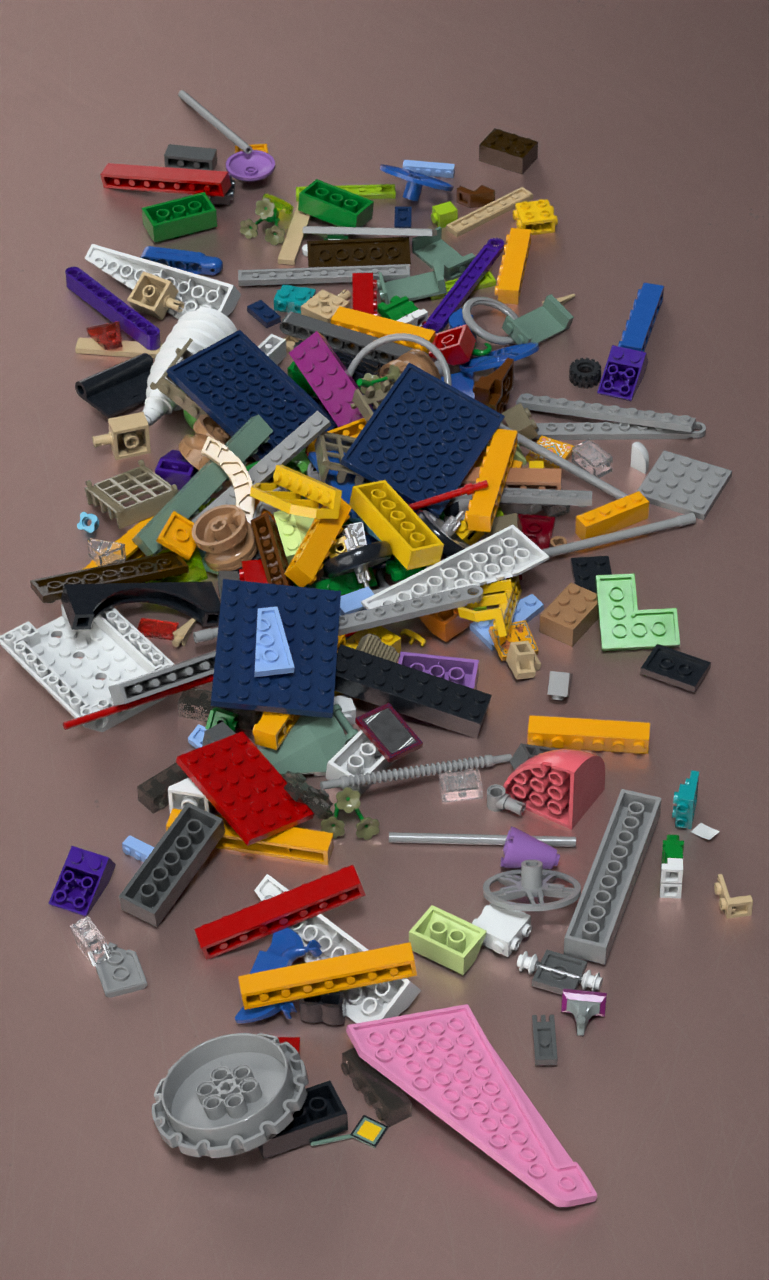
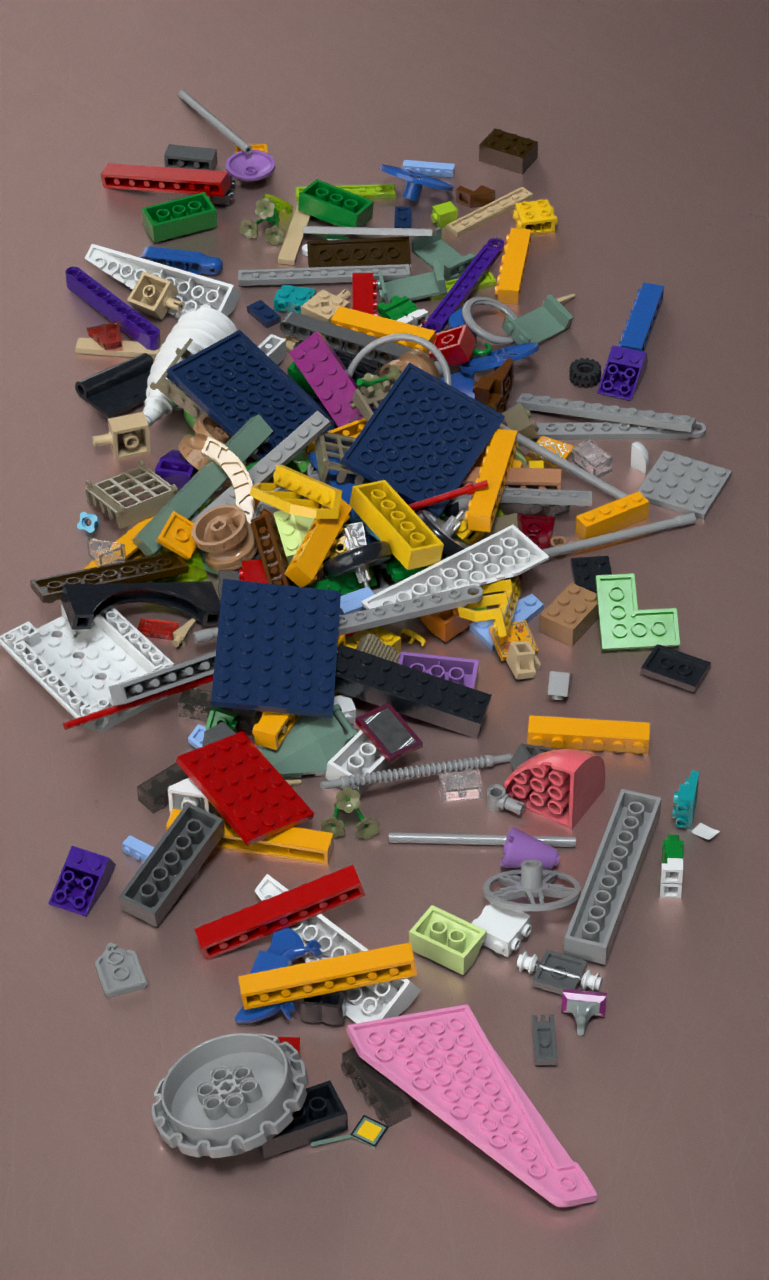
clear brick [70,916,112,967] -> none
light blue wing [254,607,295,677] -> none
clear smoke plate [283,771,334,819] -> none
tan bracket [714,874,753,919] -> none

